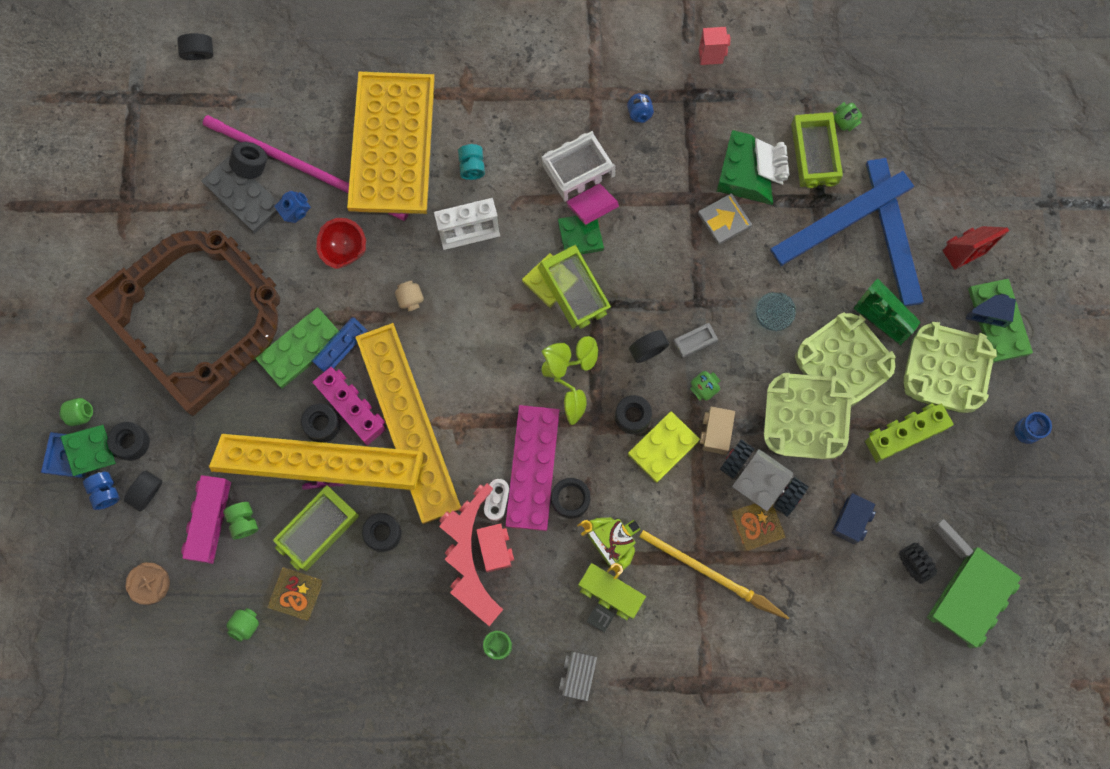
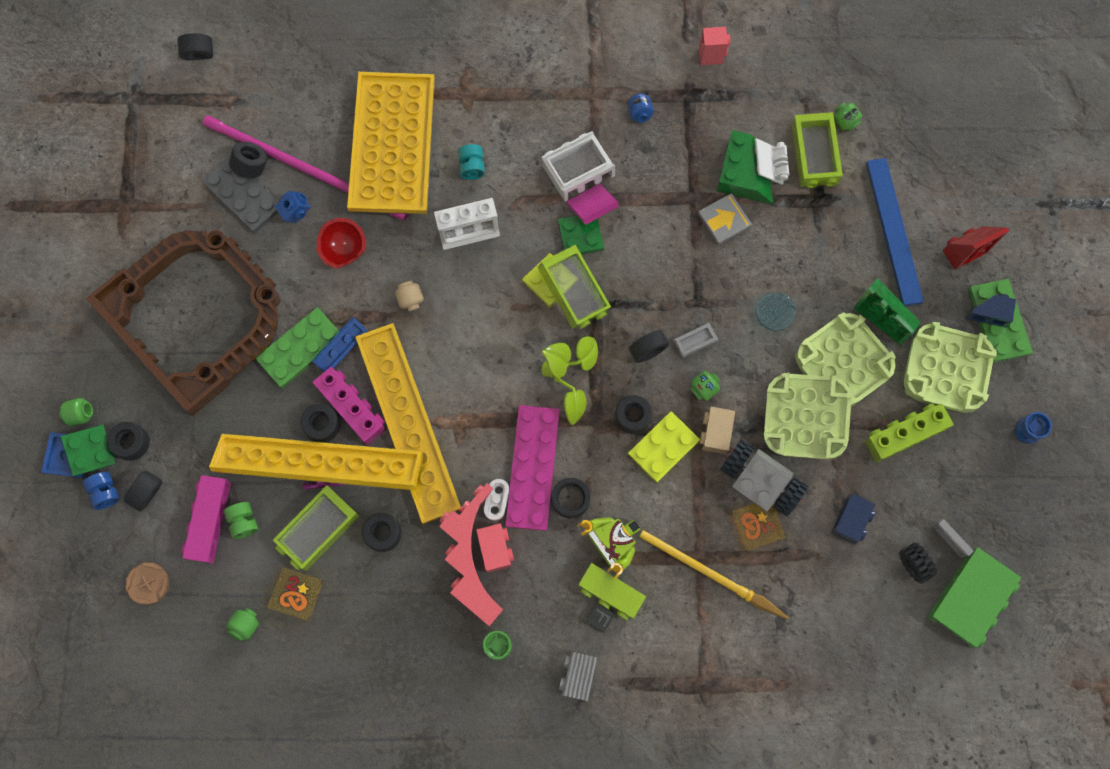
blue tile [770,171,914,266] -> none

